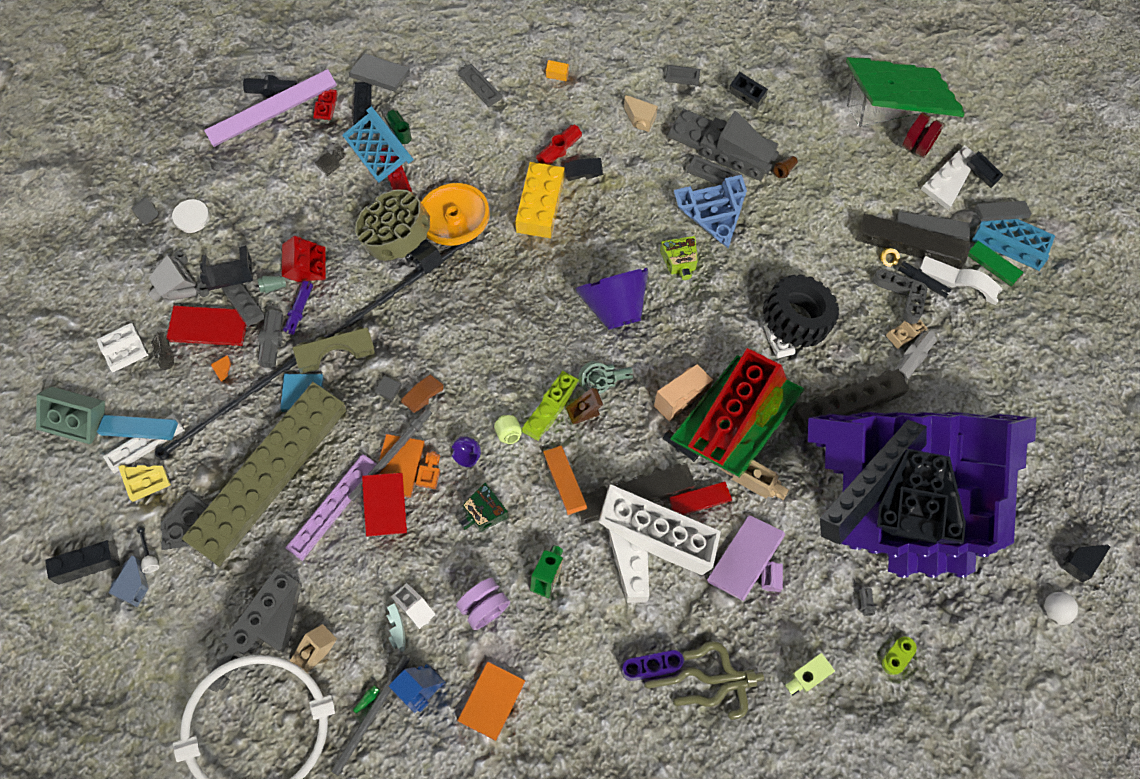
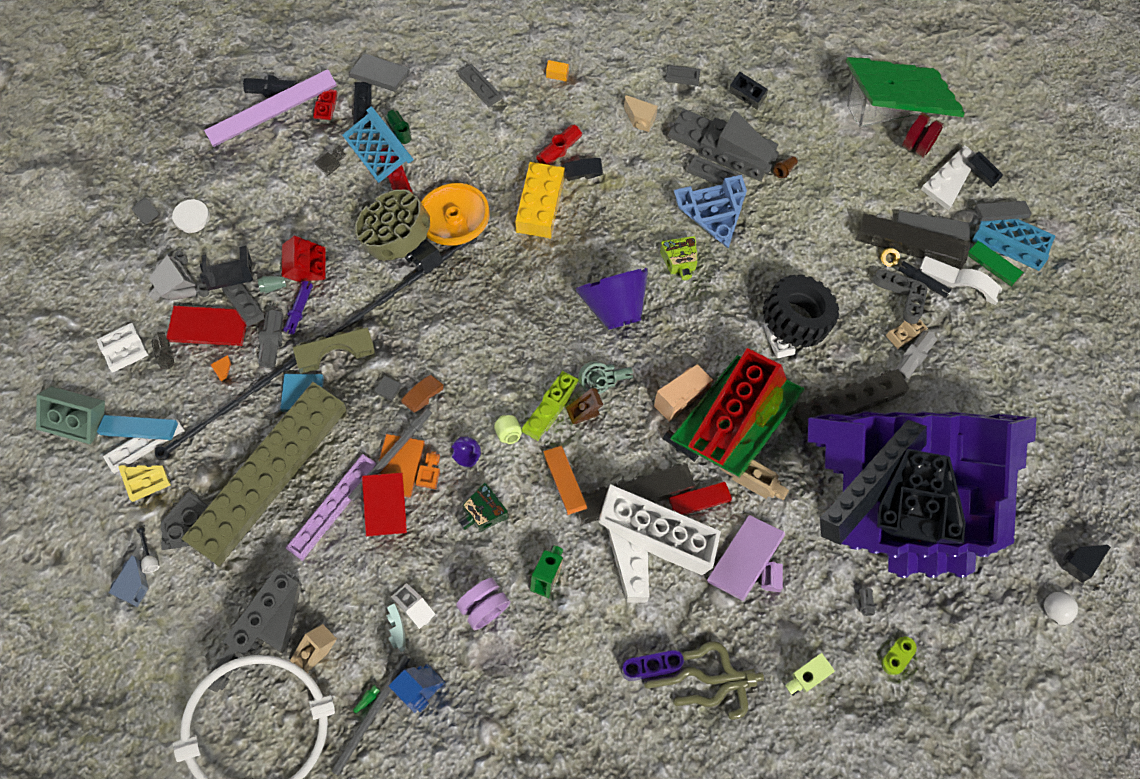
black brick [45,540,120,585] -> none
orange tile [458,661,526,741] -> none

